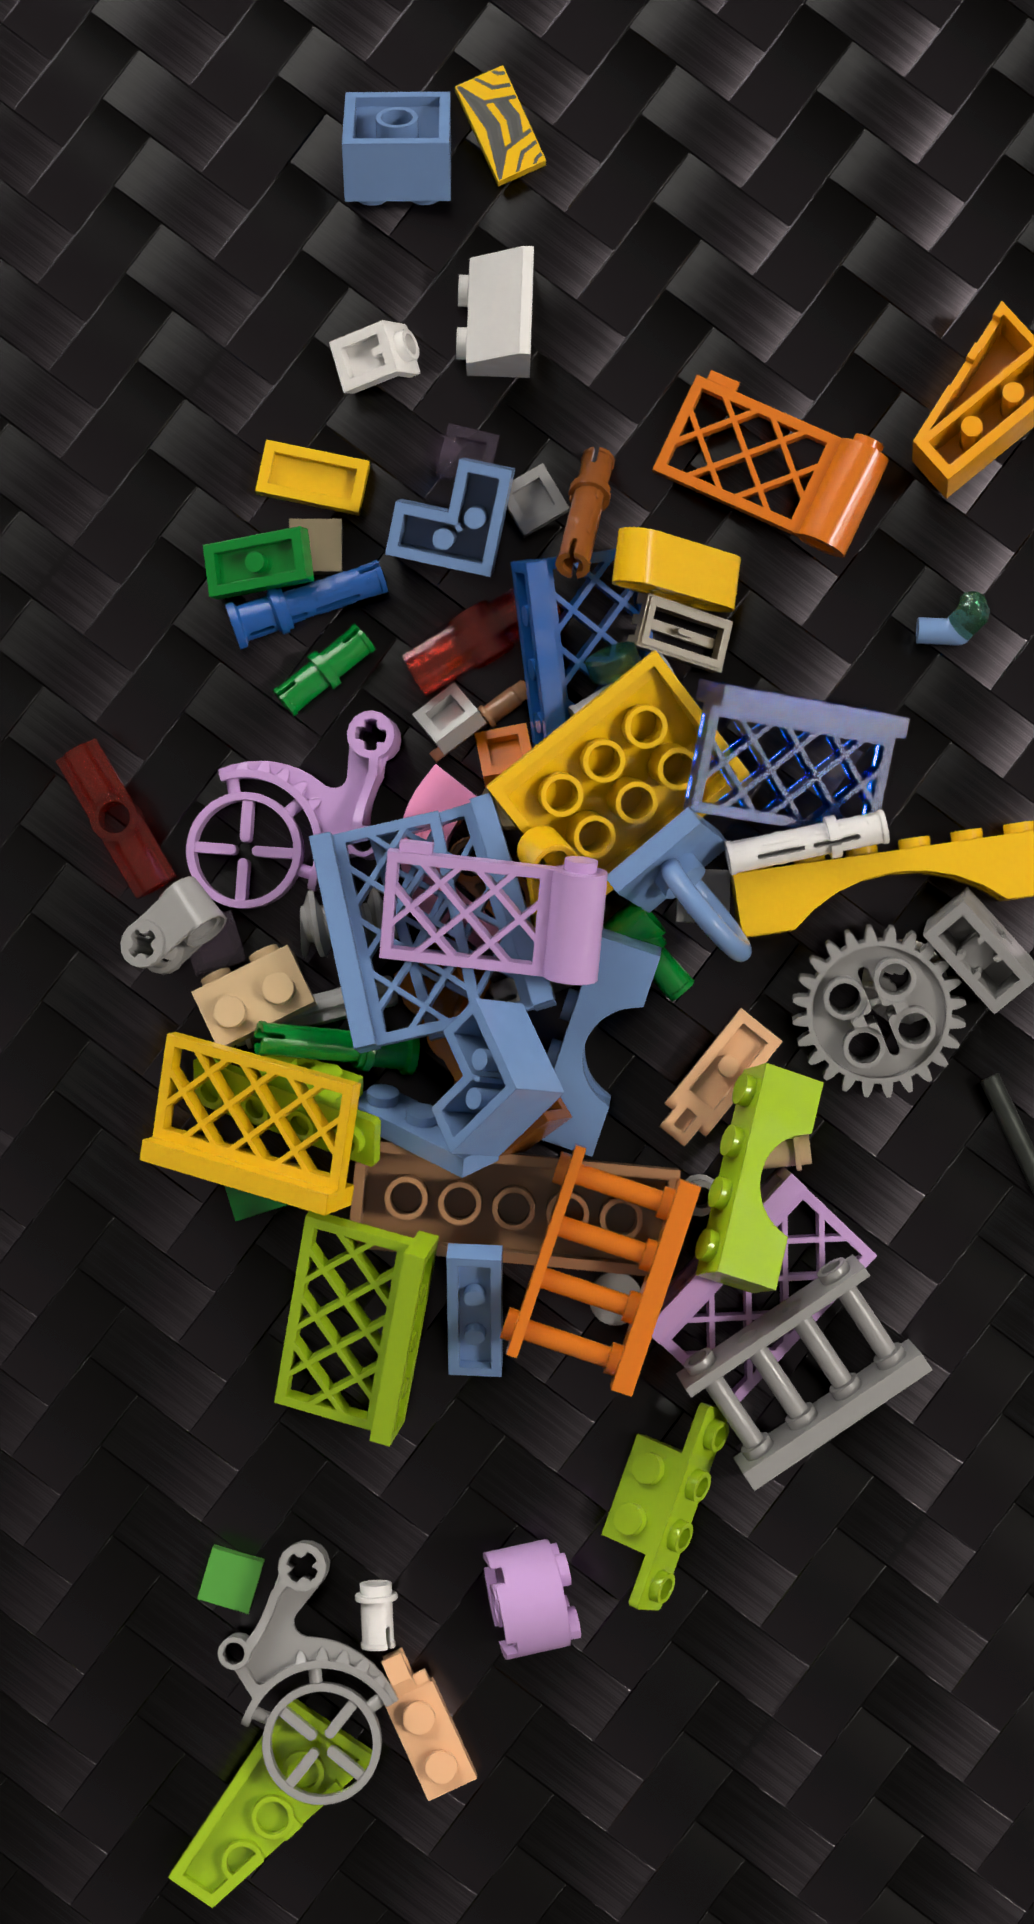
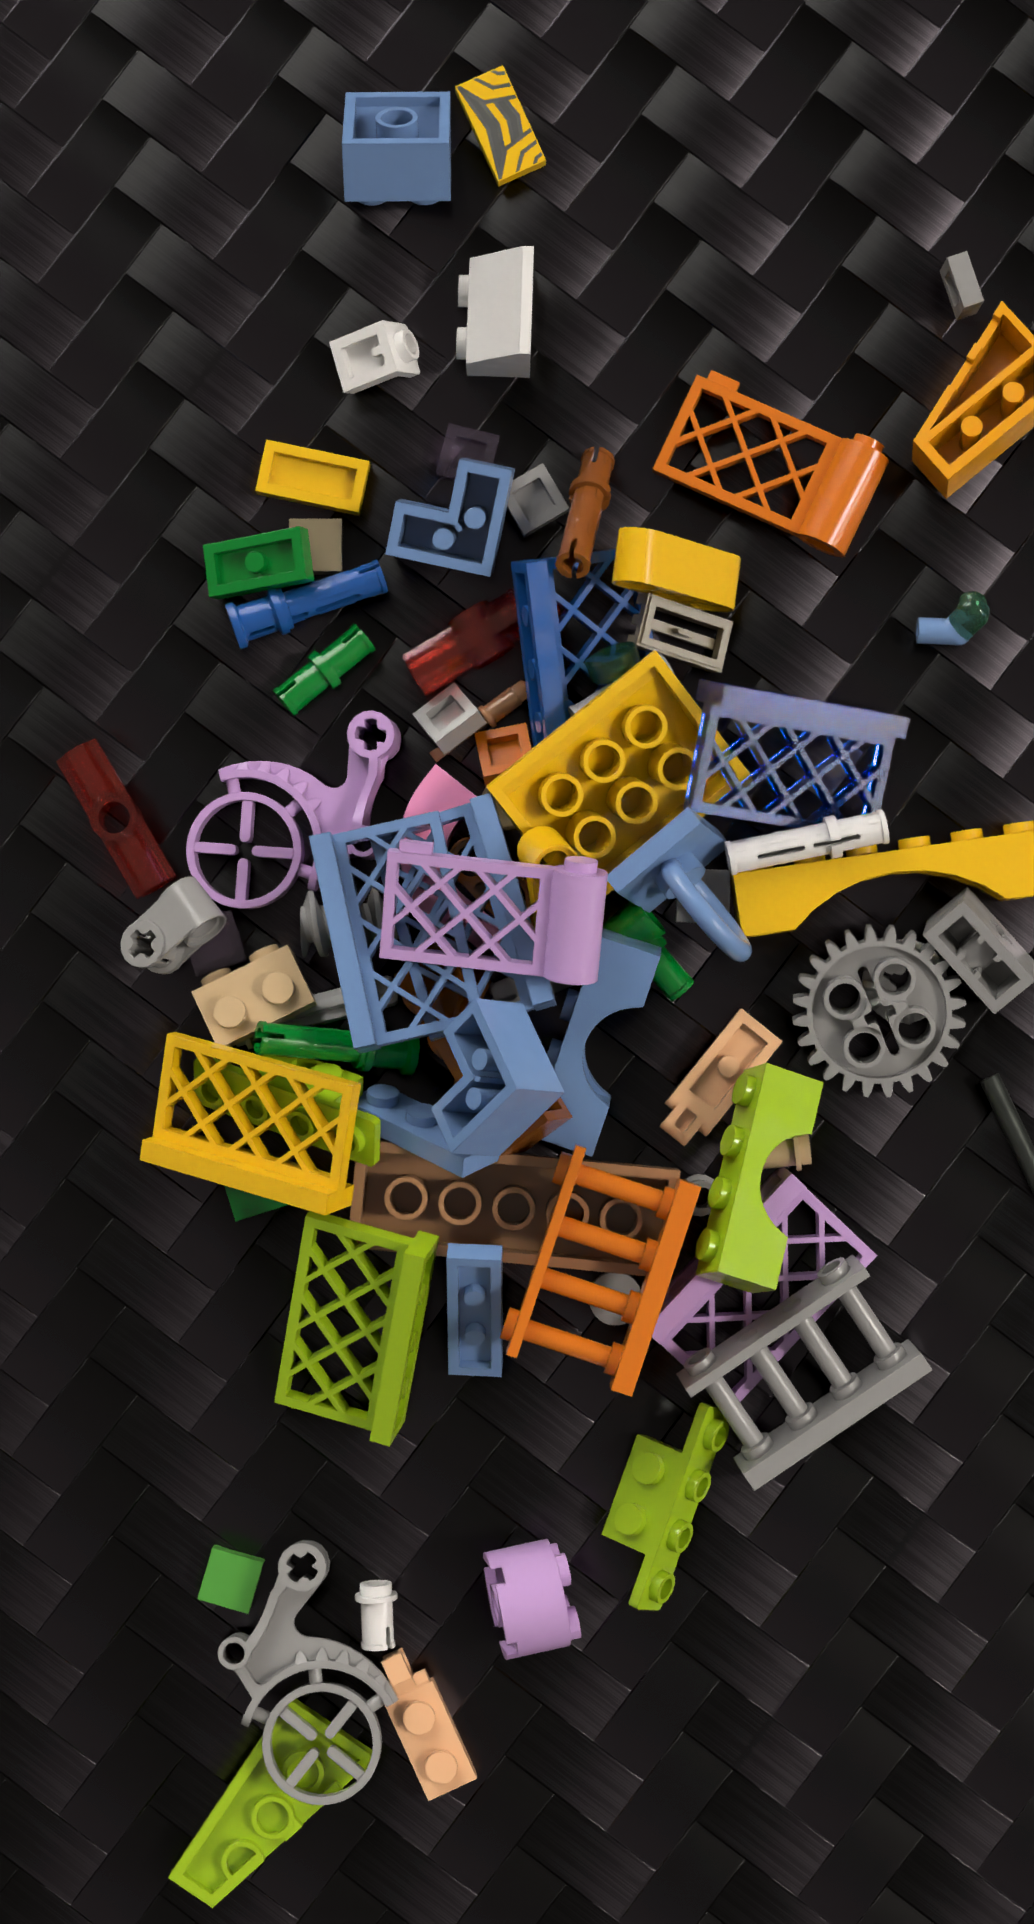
none -> light grey tile [940,251,984,320]

